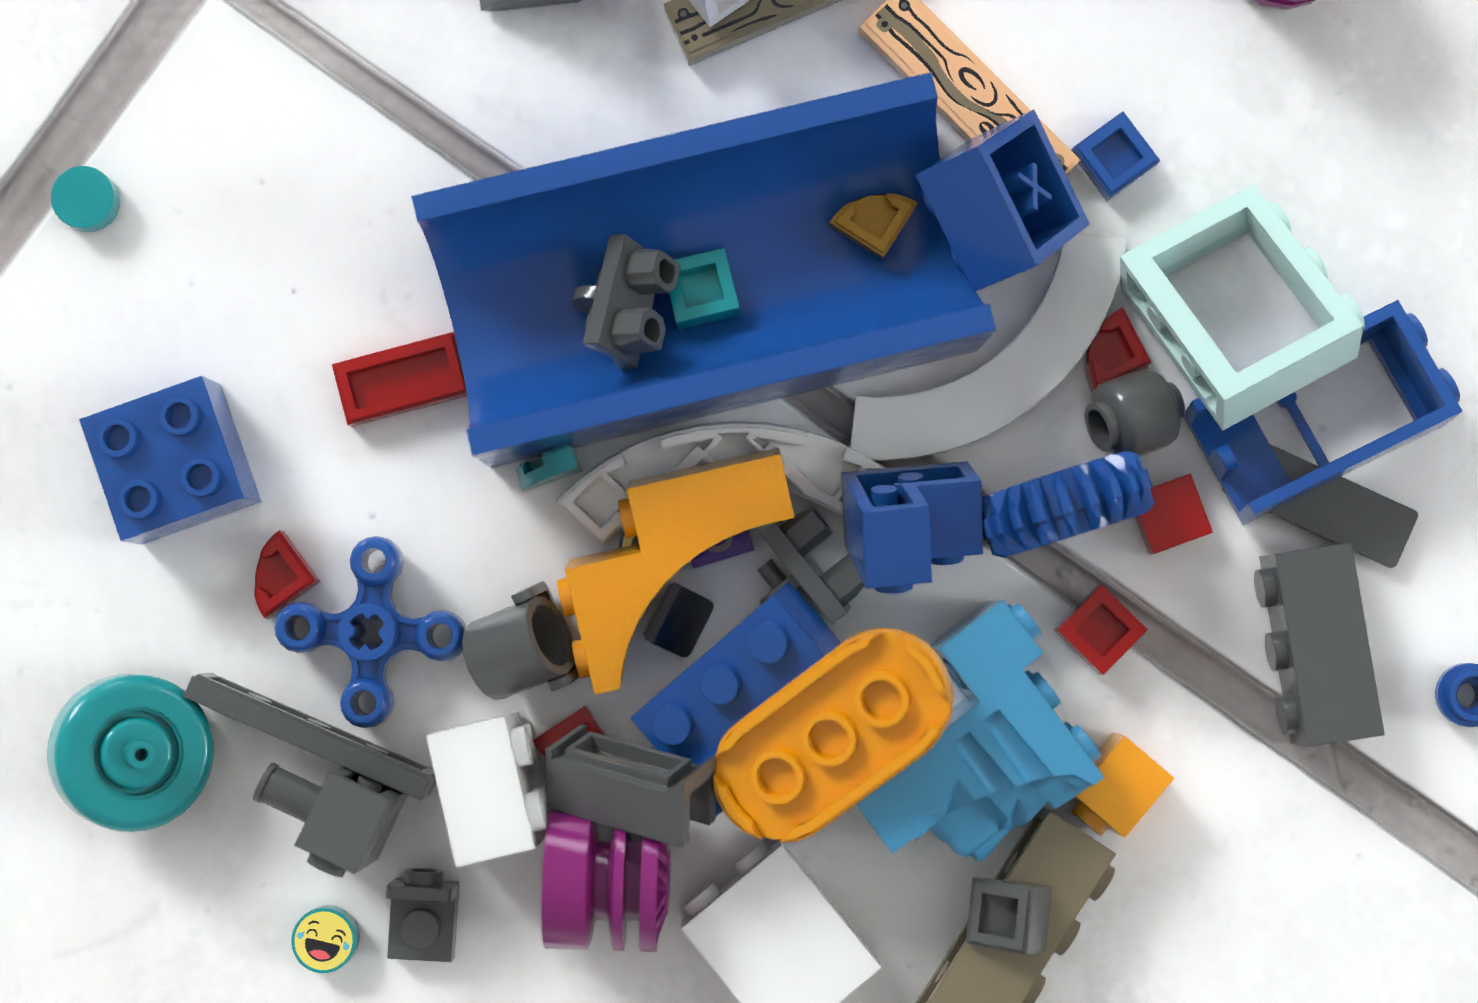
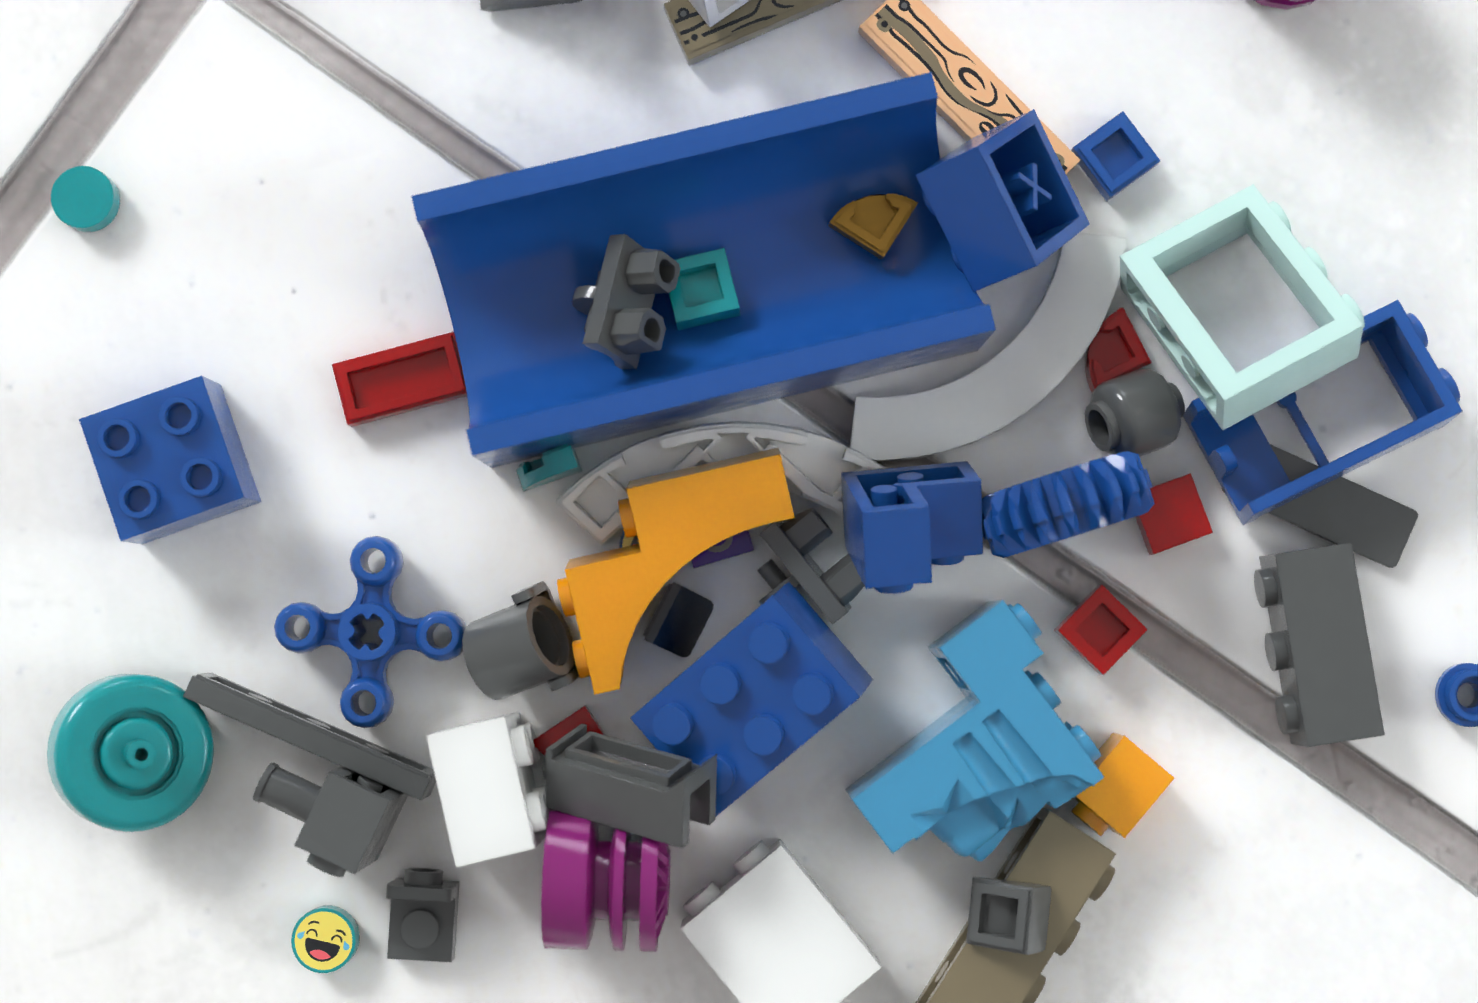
red tile [254,530,320,619] -> none
light orange tile [713,628,954,842] -> none

